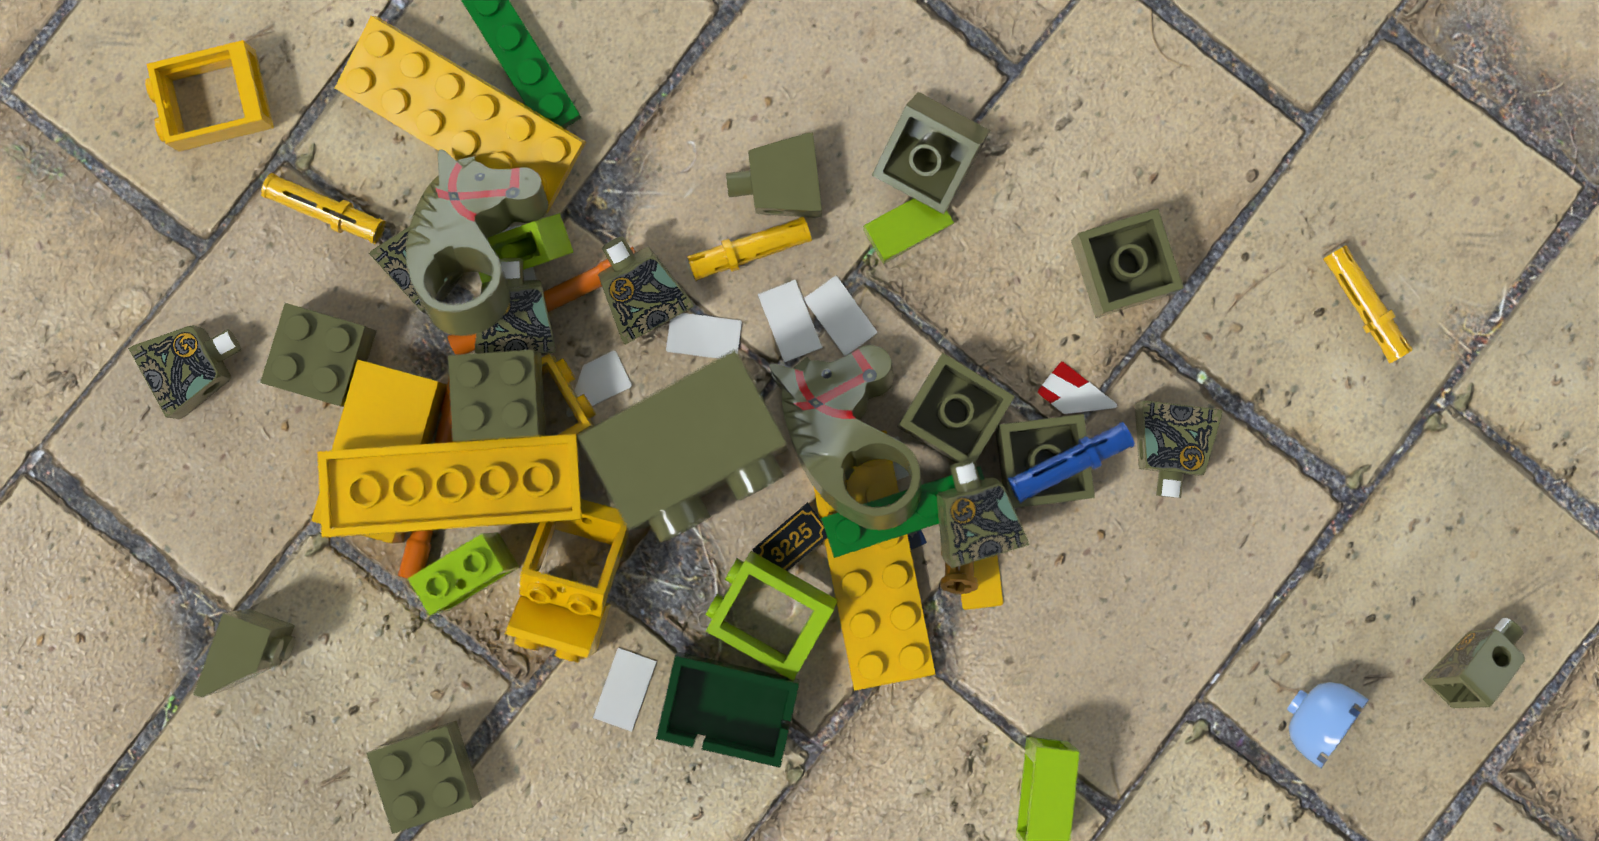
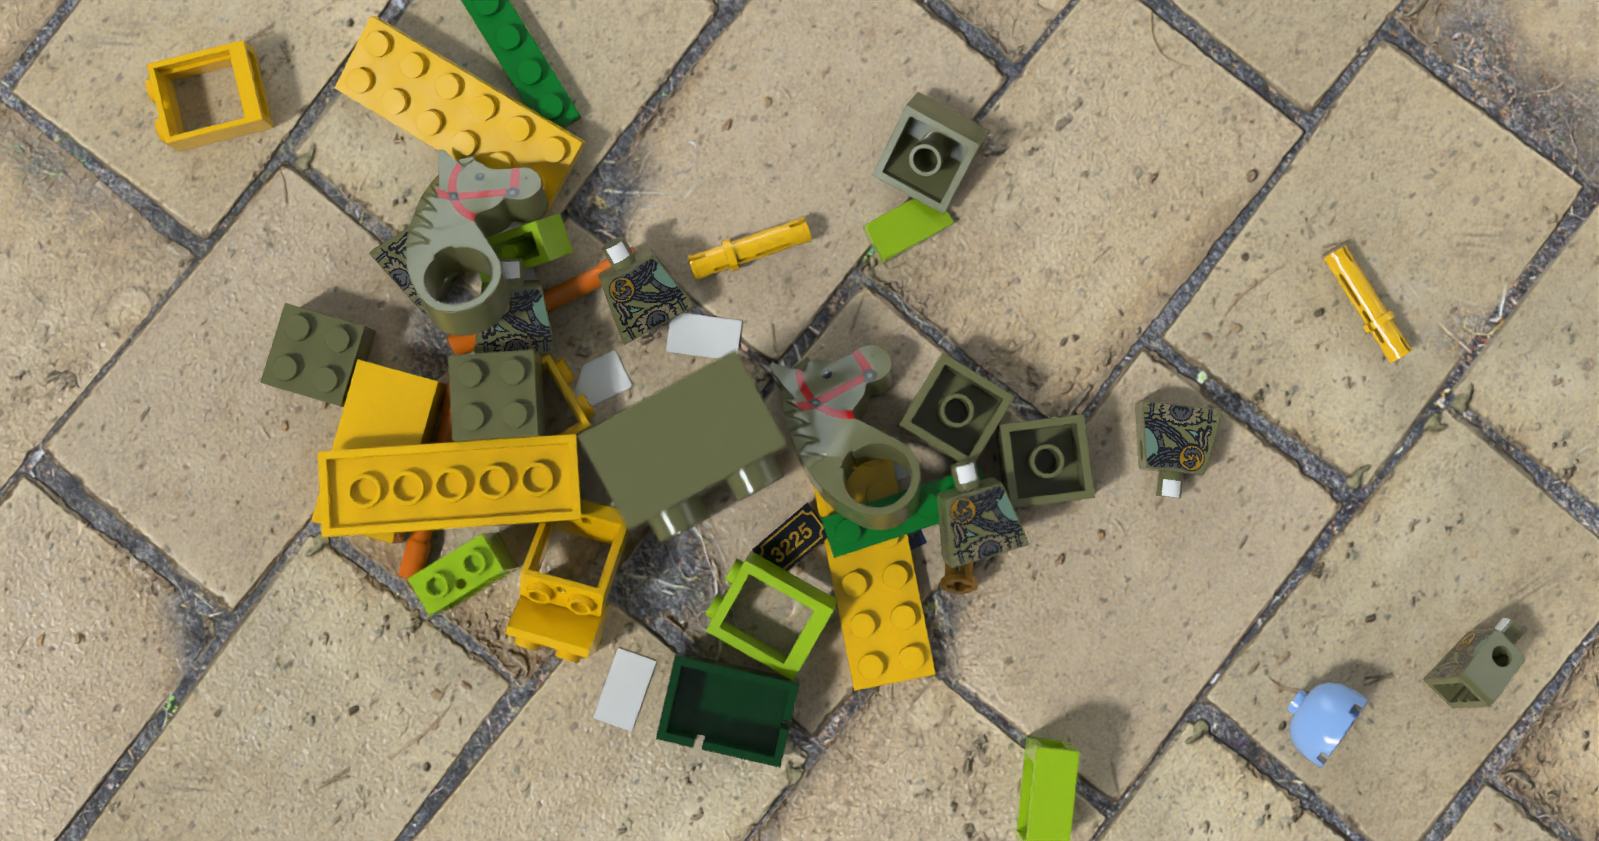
torso [128,325,241,419] -> none
olive slope [193,609,295,698] -> none
yellow pin [261,173,386,244] -> none
olive brick [366,720,482,834] -> none
olive torso [726,132,822,218] -> none
white sticker [758,280,822,363] -> none
white sticker [804,276,877,356] -> none
yellow sticker [961,555,1003,610] -> none
blue pin [1008,422,1135,503] -> none
white sticker [1038,362,1117,414] -> none
olive brick [1071,209,1184,318] -> none

